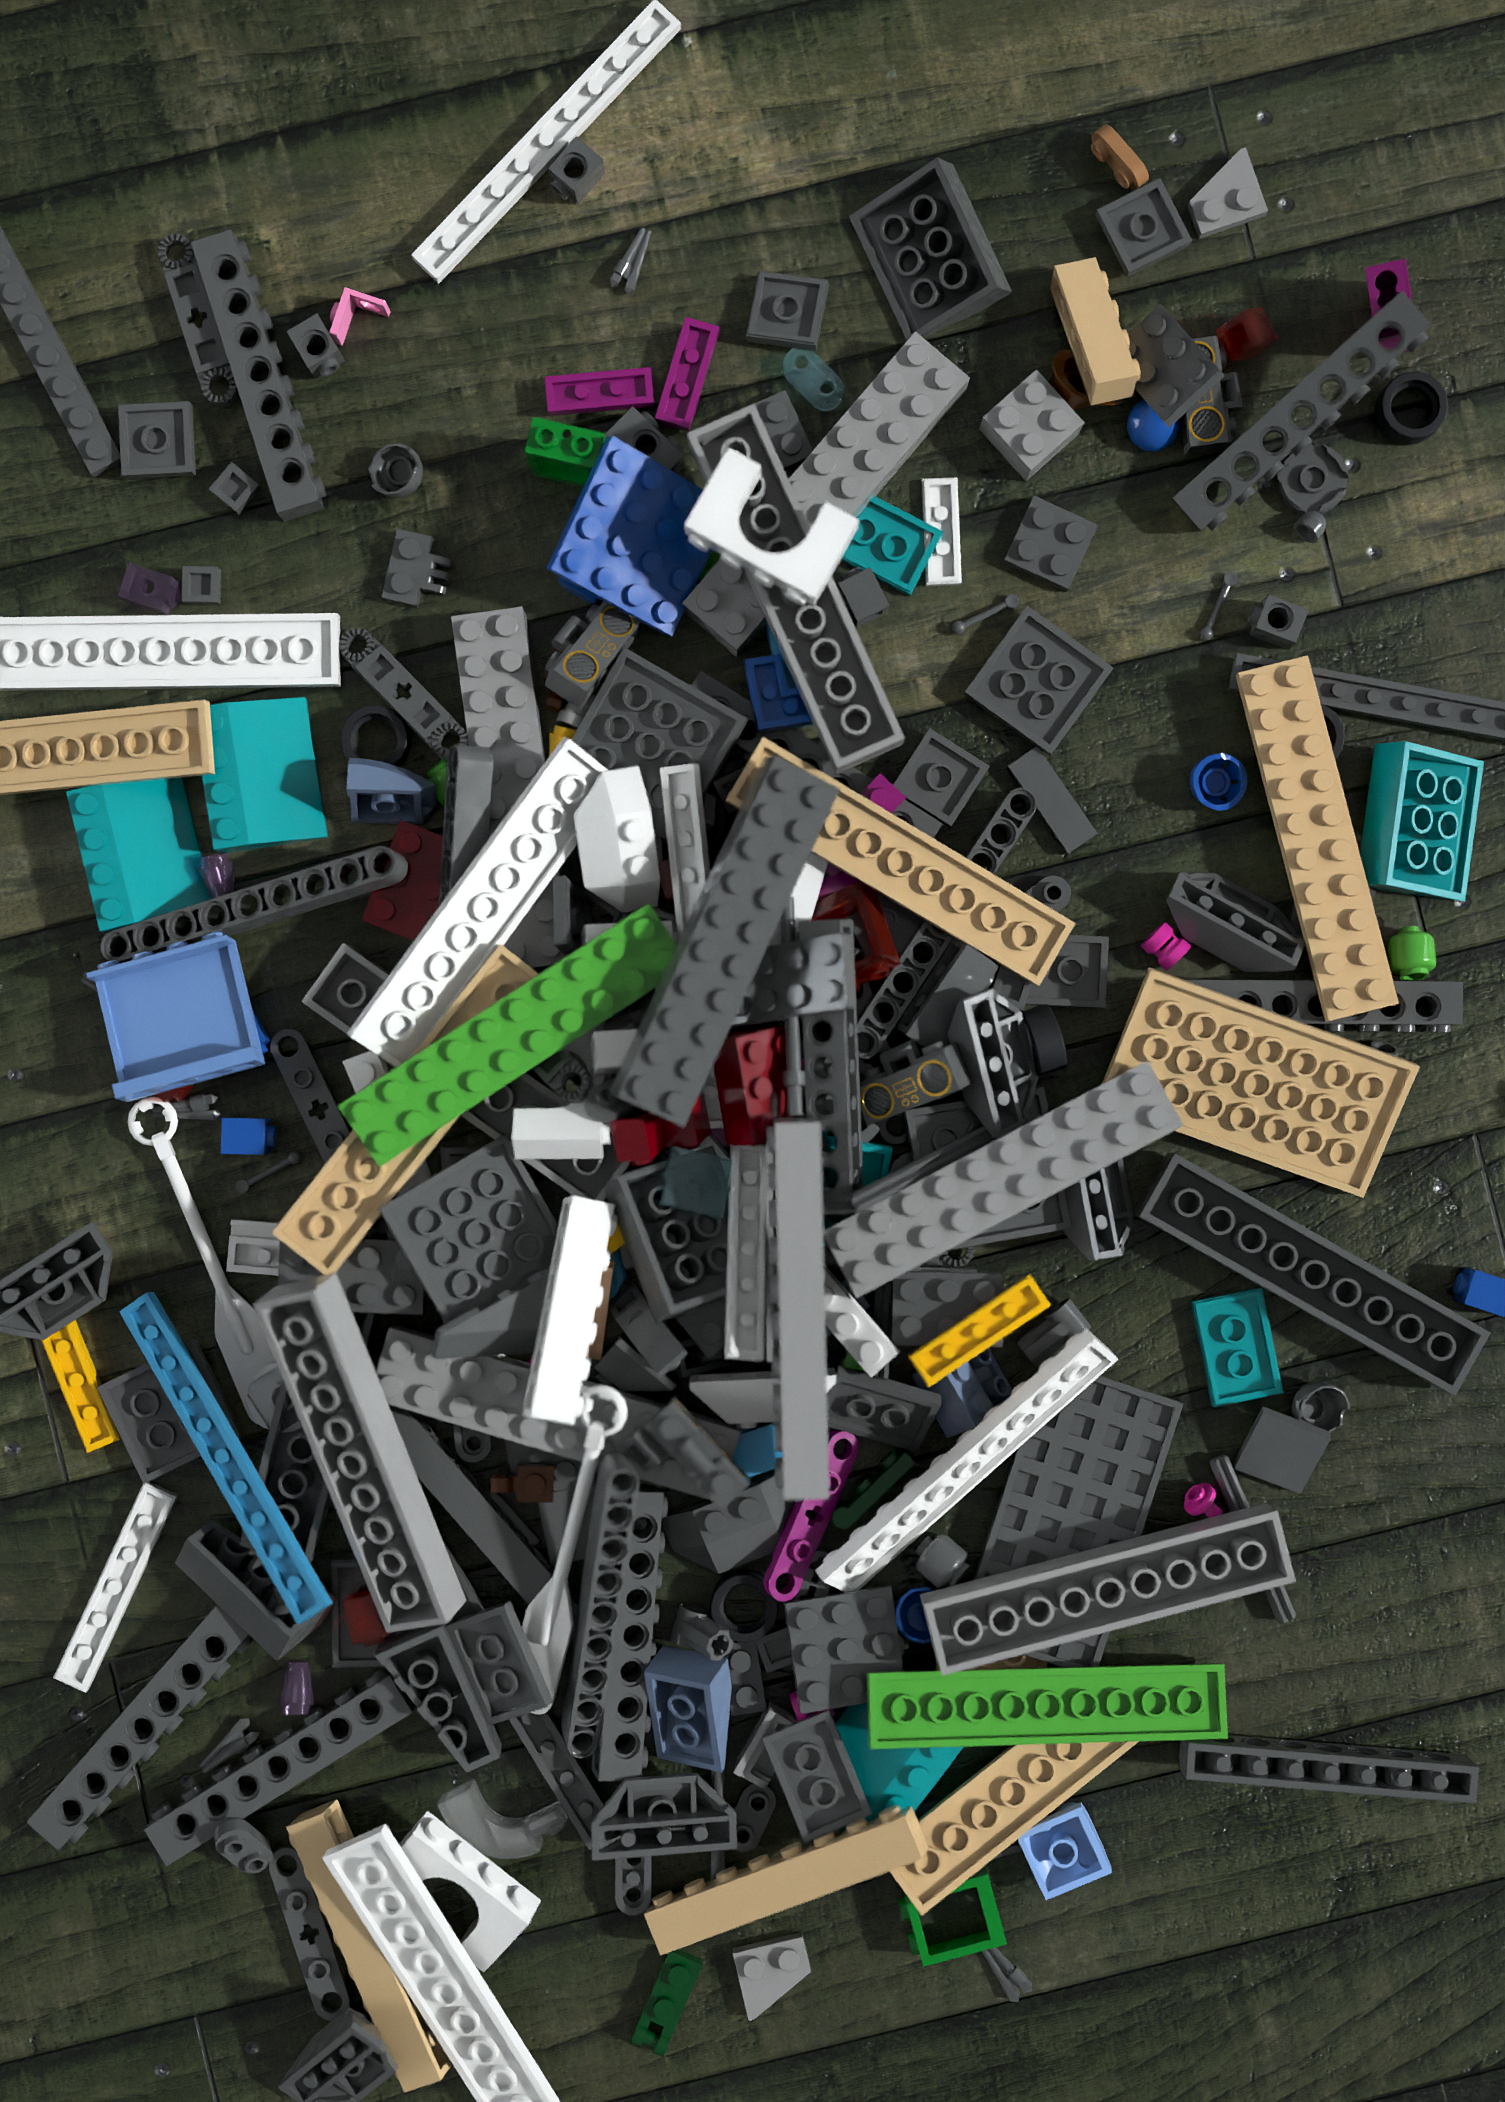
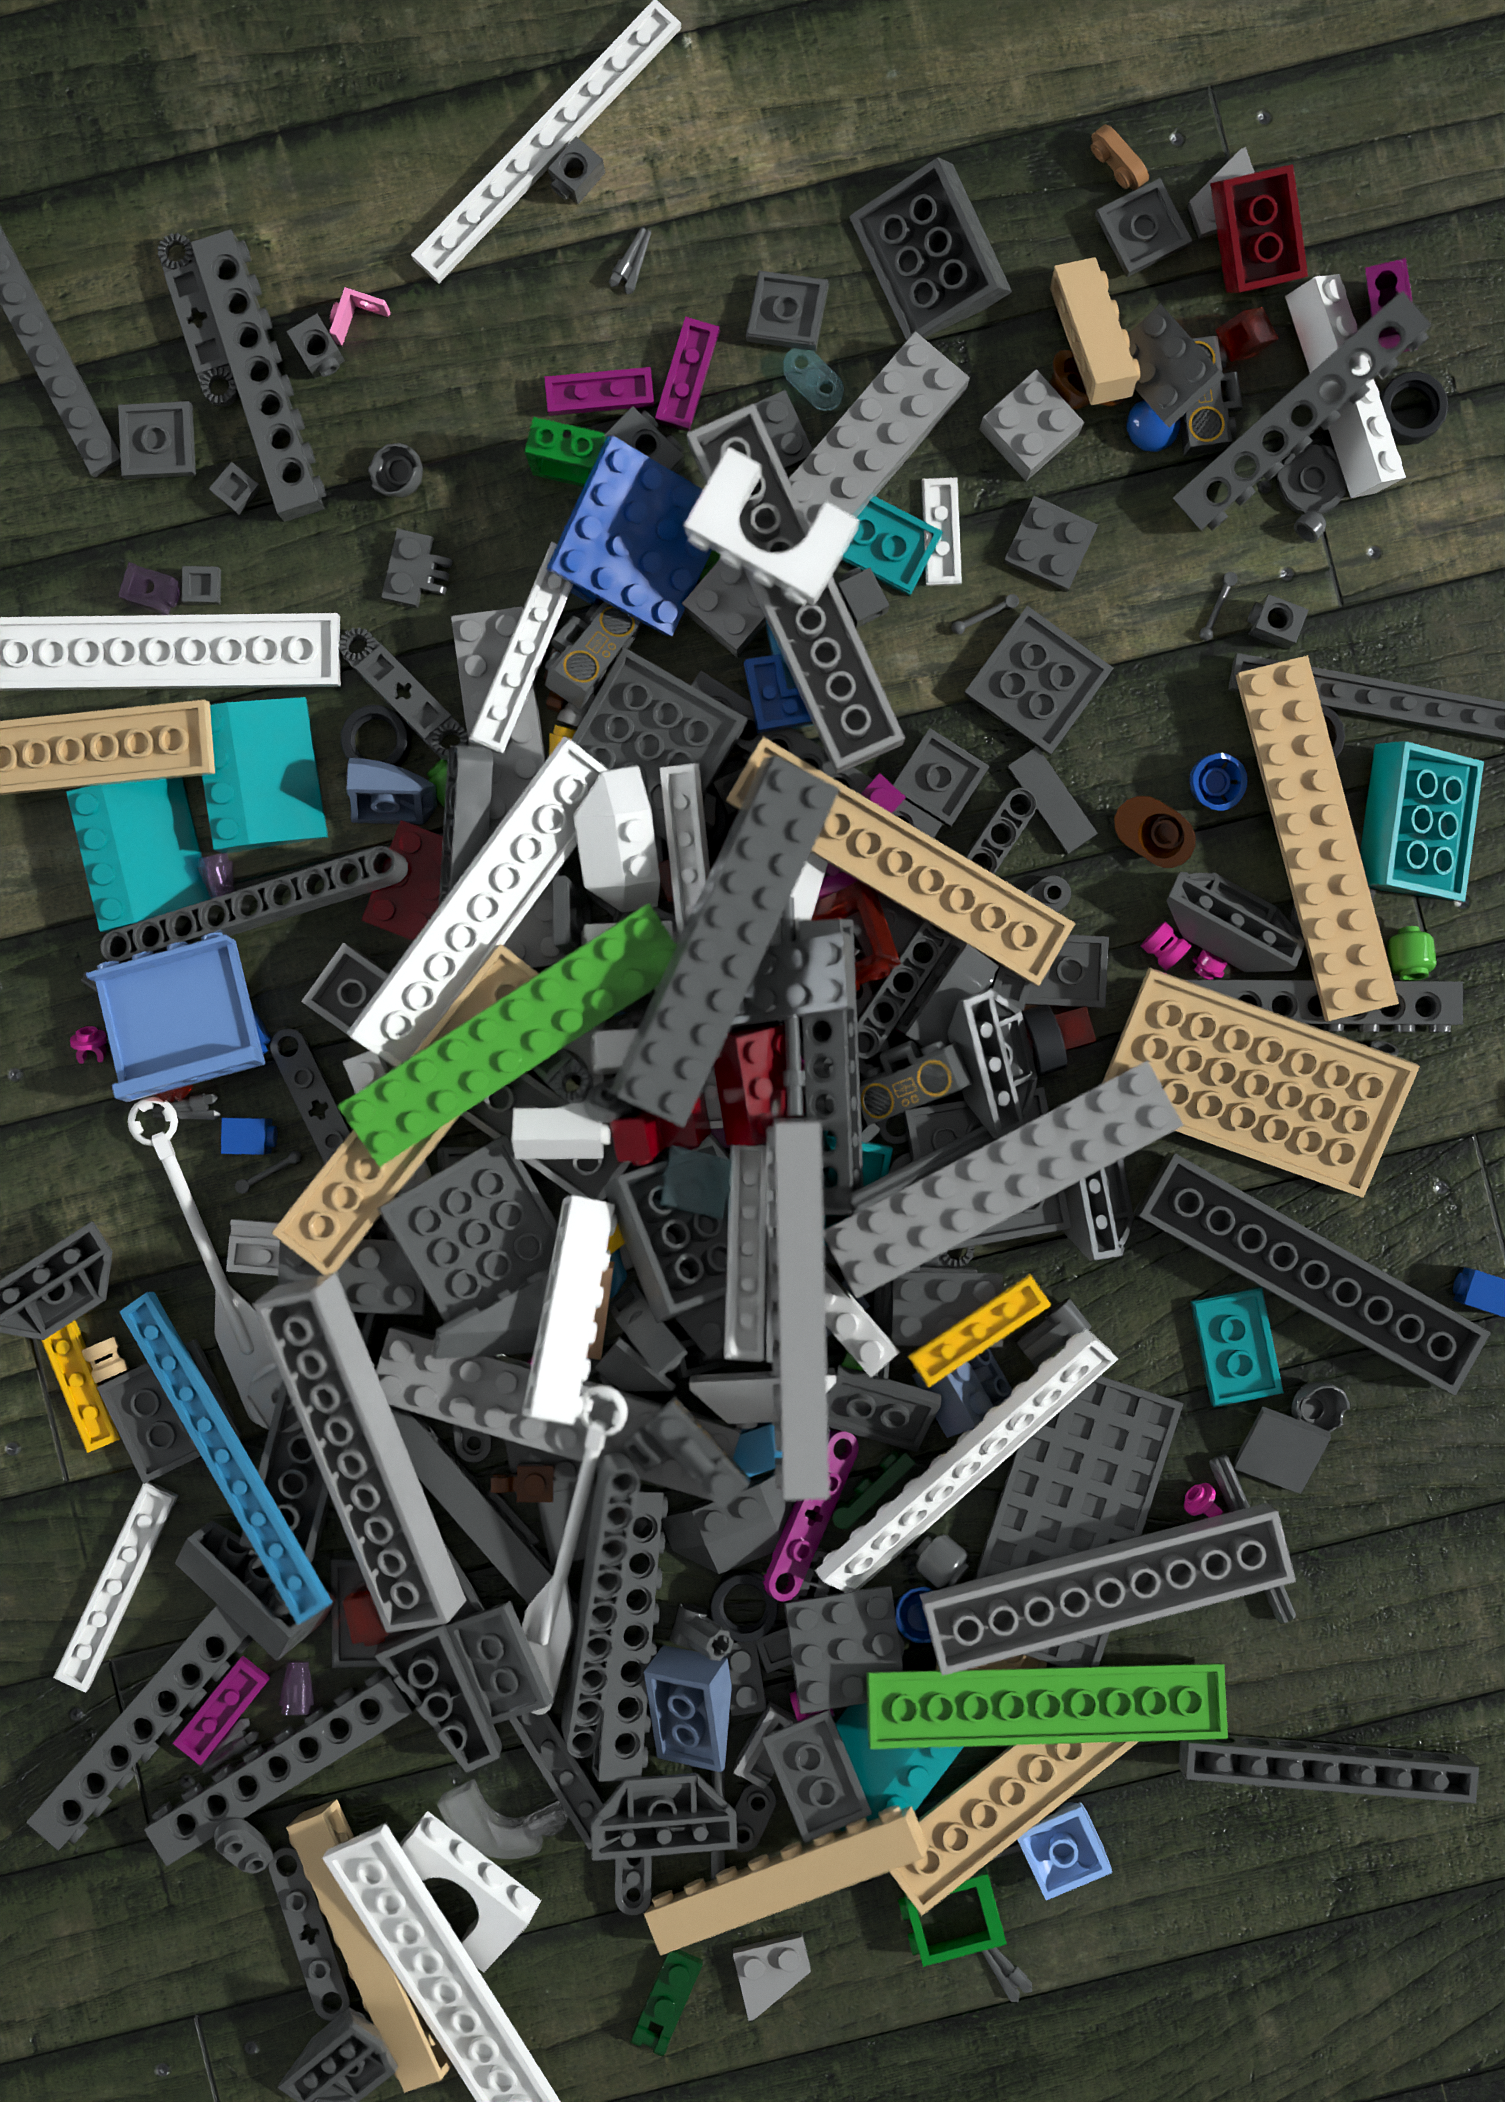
none -> dark pink plate [70,1026,107,1064]
none -> tan wheel [81,1336,129,1384]
none -> magenta plate [173,1656,271,1766]
none -> white tile [468,542,573,755]
none -> clear red brick [1055,1006,1096,1050]
none -> reddish brown piece [1114,796,1196,868]
none -> dark pink plate [1193,949,1227,980]
none -> dark red brick [1210,164,1308,294]
none -> white brick [1285,274,1406,498]

